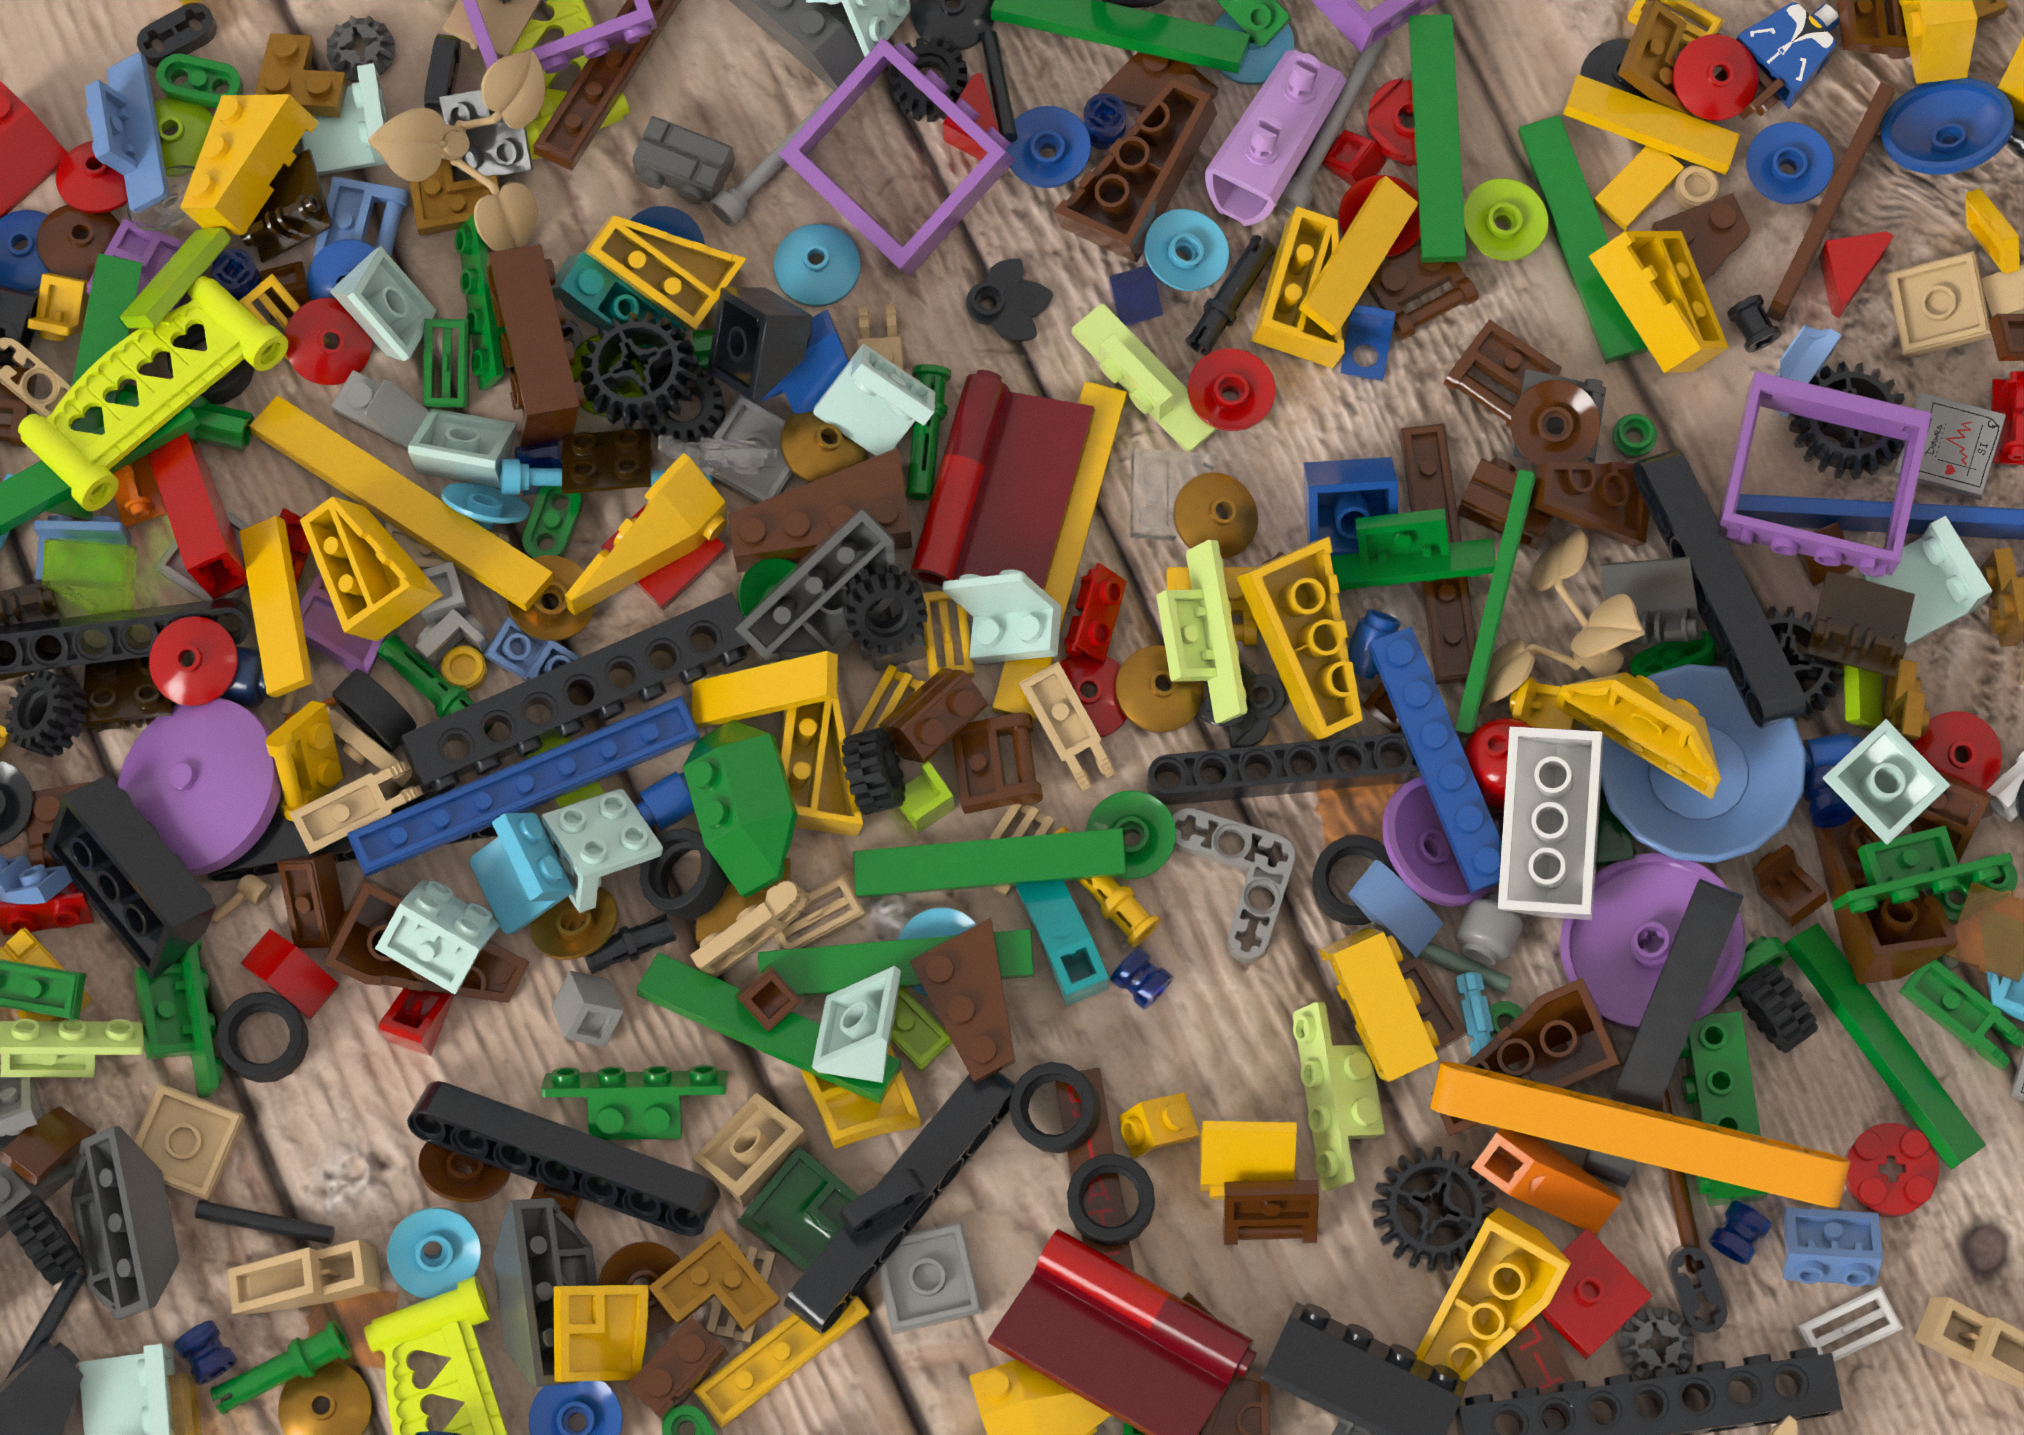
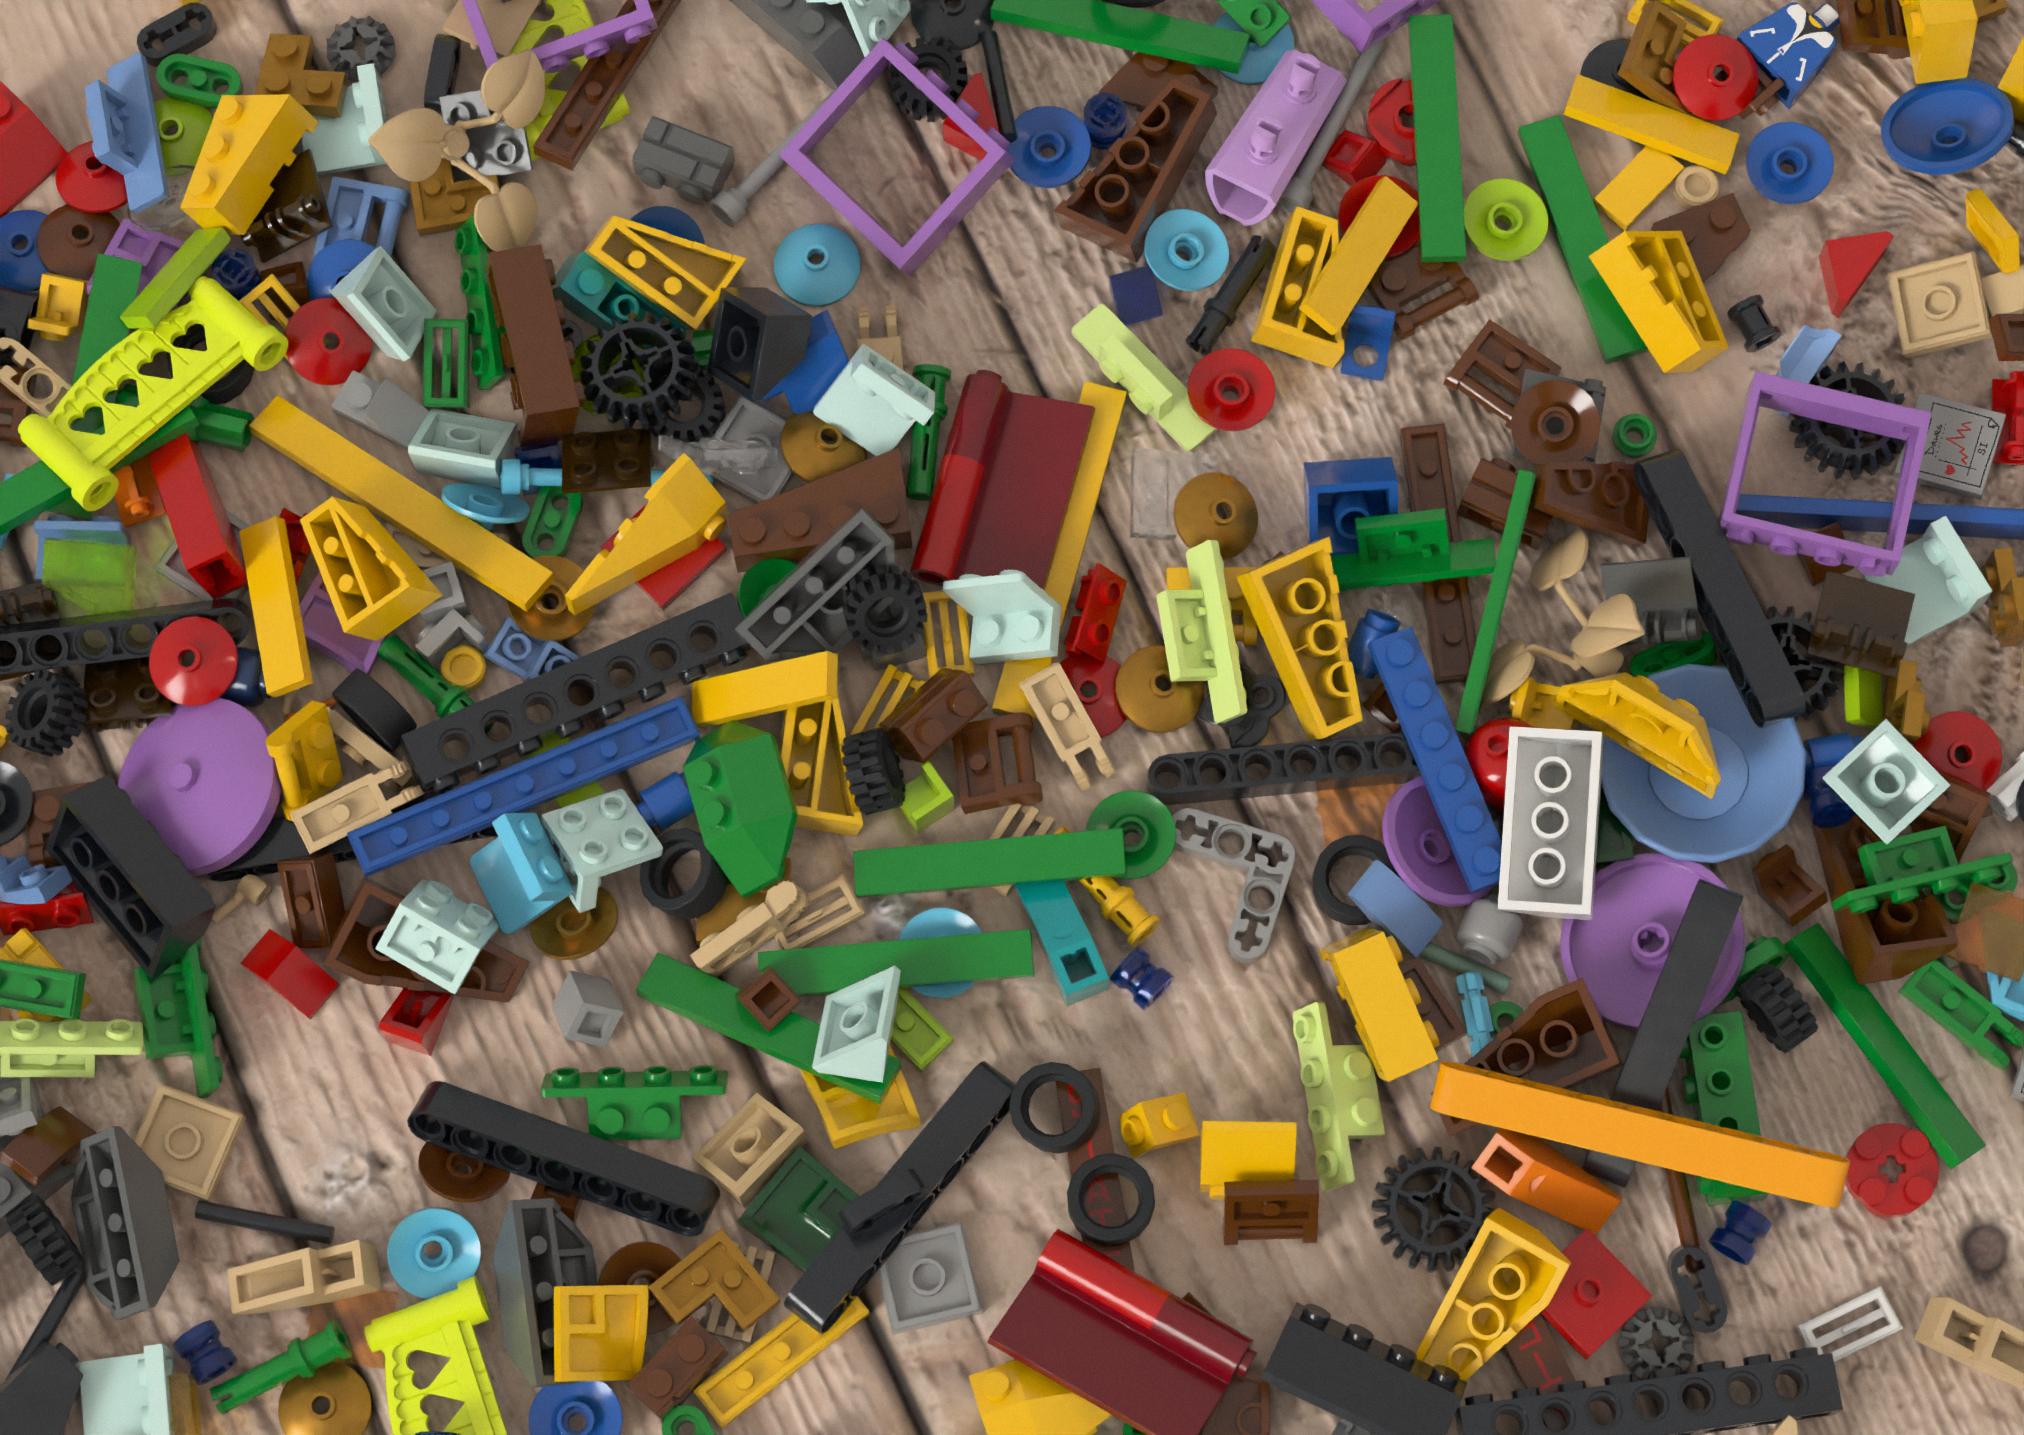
black tyre [217,992,309,1083] -> none
black pin [584,913,677,974] -> none
reddish brown wing [910,917,1016,1084] -> none
black plate [966,259,1053,342] -> none
reddish brown tile [1767,82,1895,322] -> none
medium blue bracket [1782,1207,1883,1287] -> none

